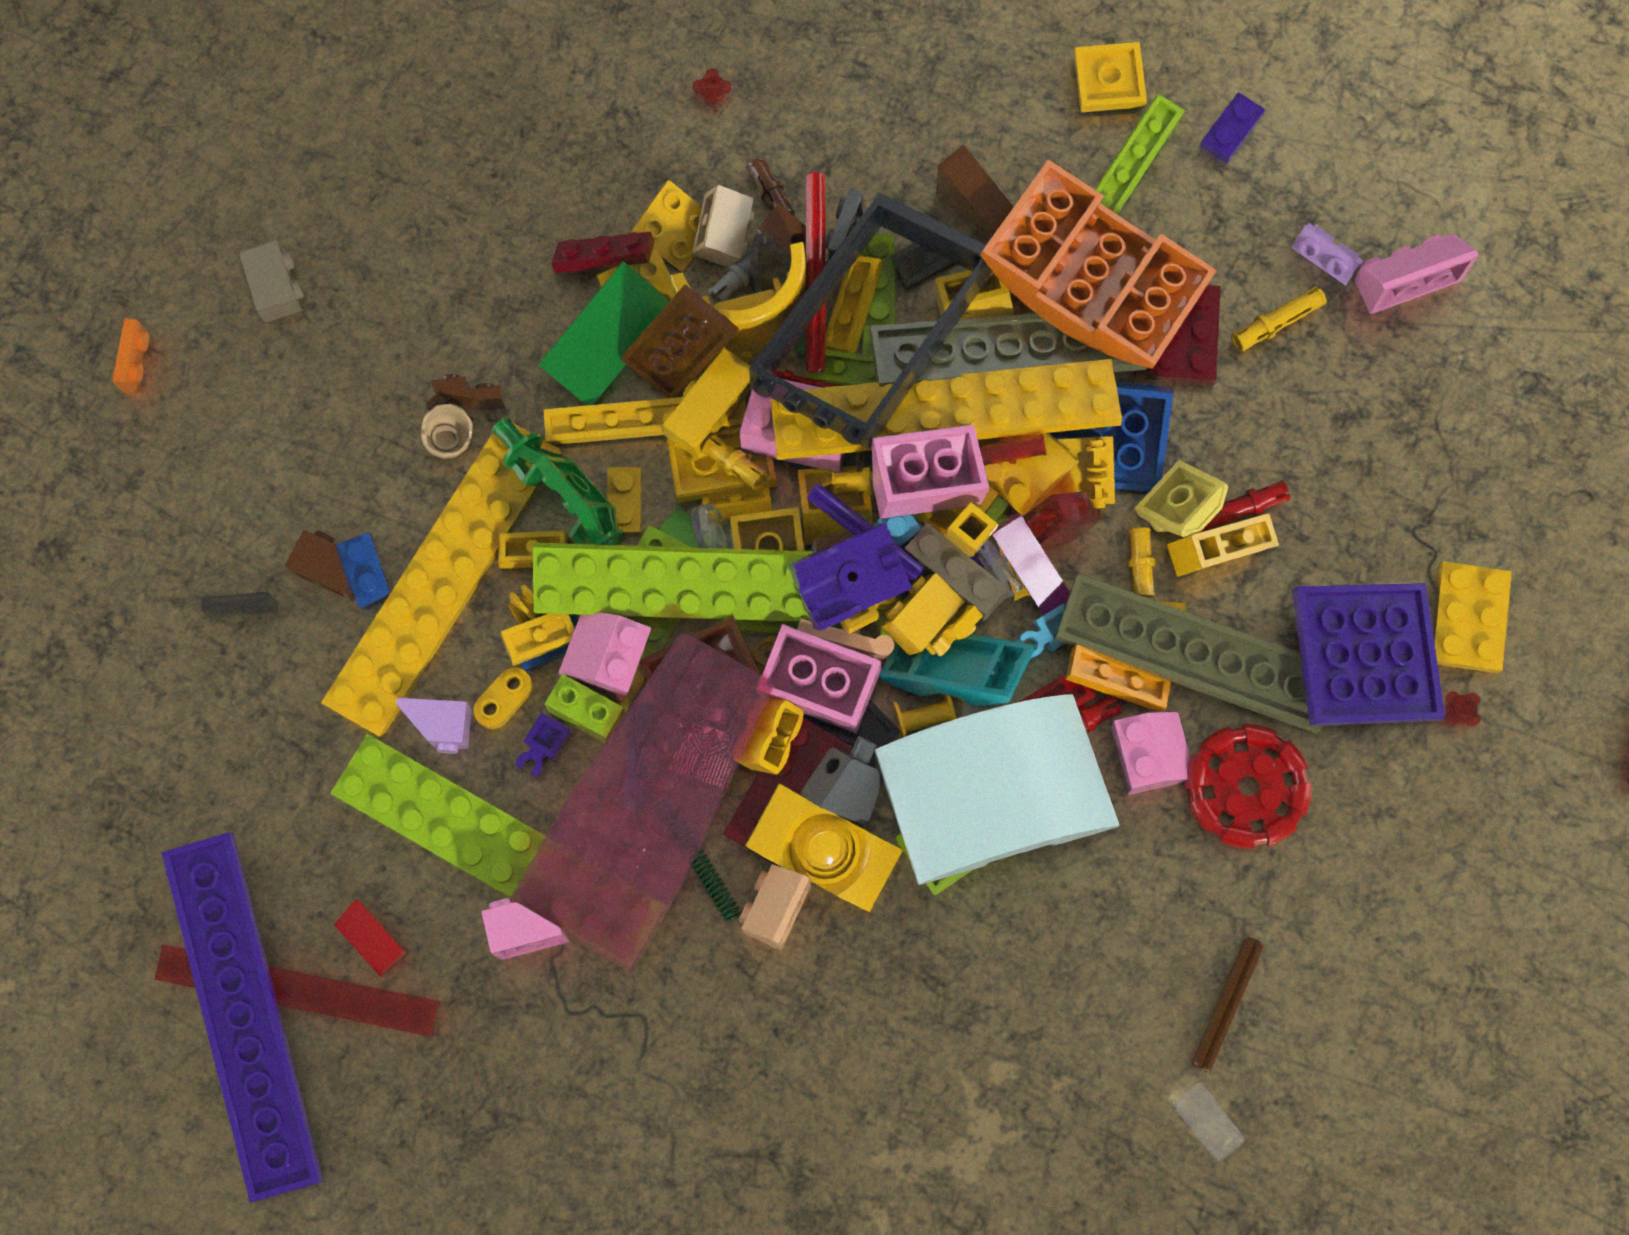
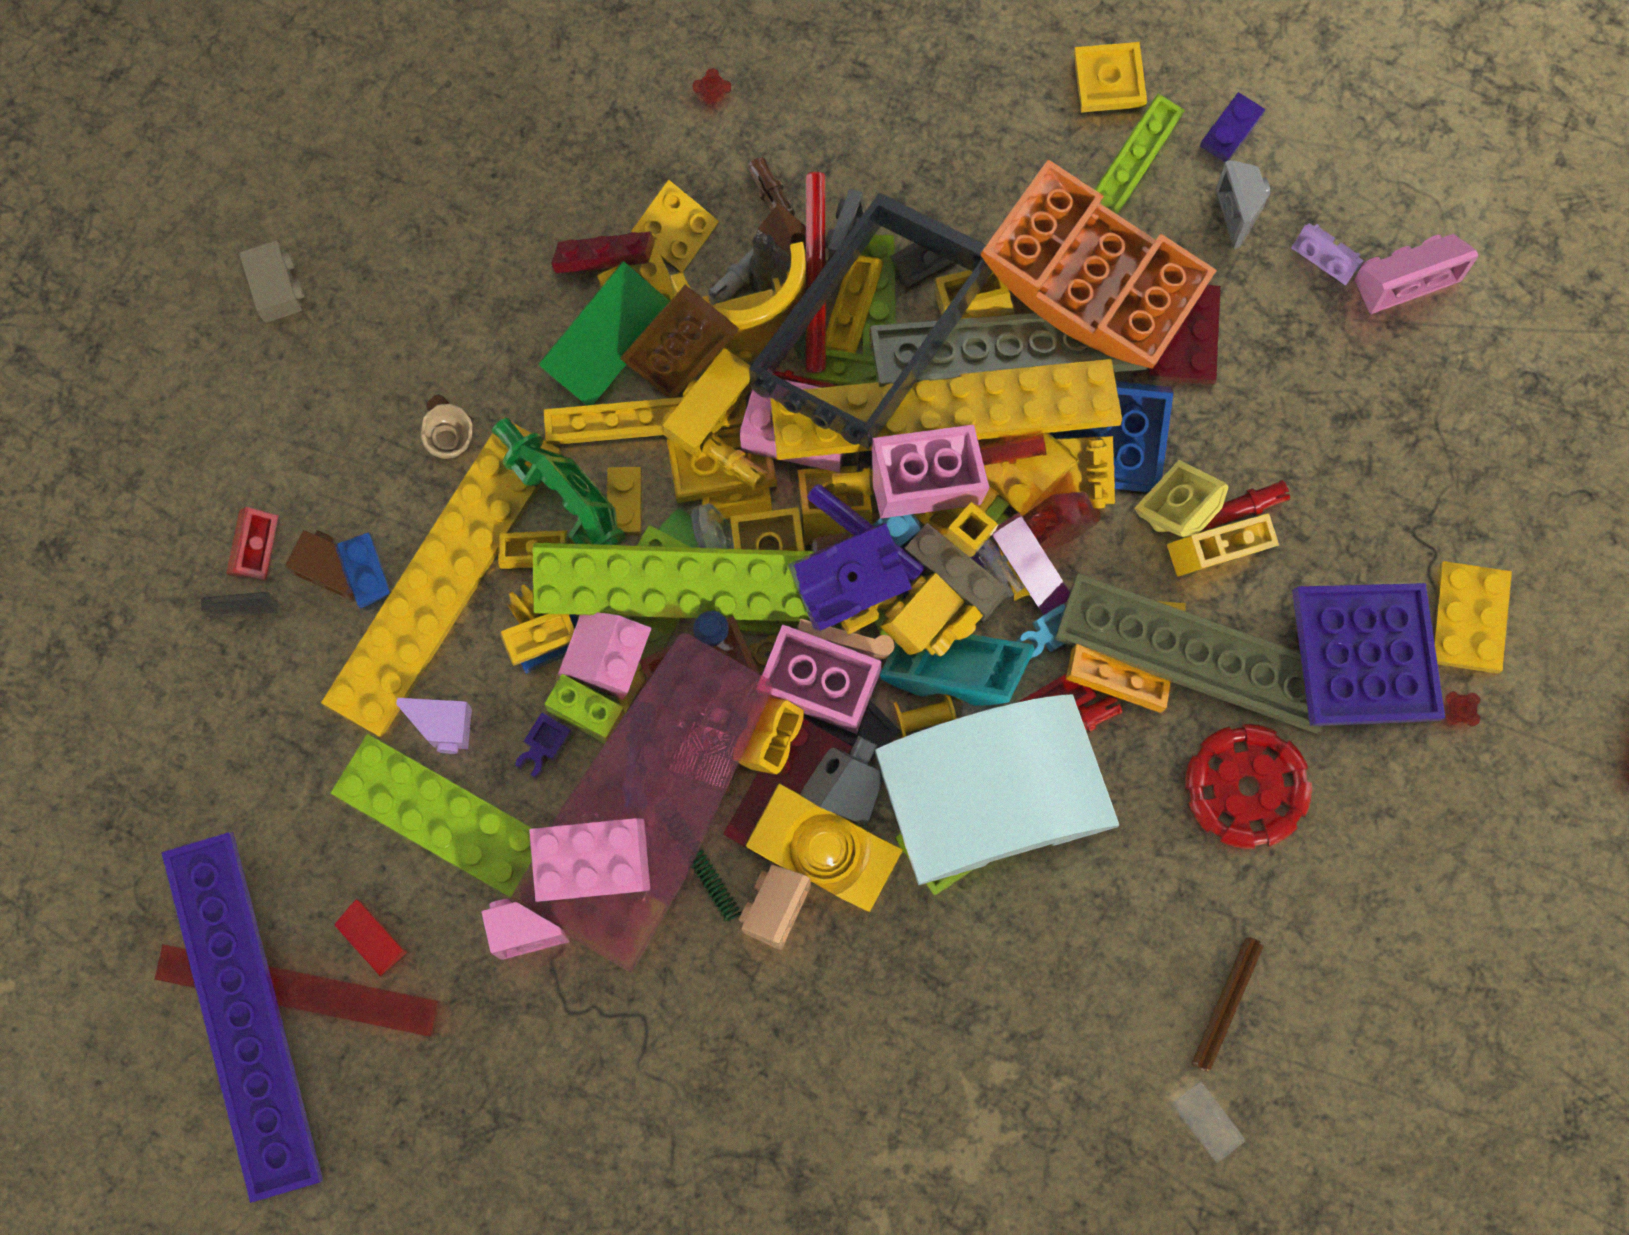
orange plate [112,318,149,393] -> none
reddish brown slope [432,374,506,410] -> none
yellow plate [473,667,533,729] -> none
tan brick [692,185,754,267] -> none
reddish brown slope [936,145,1014,245] -> none
bright pink slope [1110,712,1191,795] -> none
yellow pin [1128,528,1156,598] -> none
yellow pin [1231,286,1327,352] -> none
none -> red slope [226,507,279,581]
none -> bright pink brick [529,818,650,902]
none -> dark blue plate [693,611,729,646]
none -> light grey slope [1215,160,1270,249]

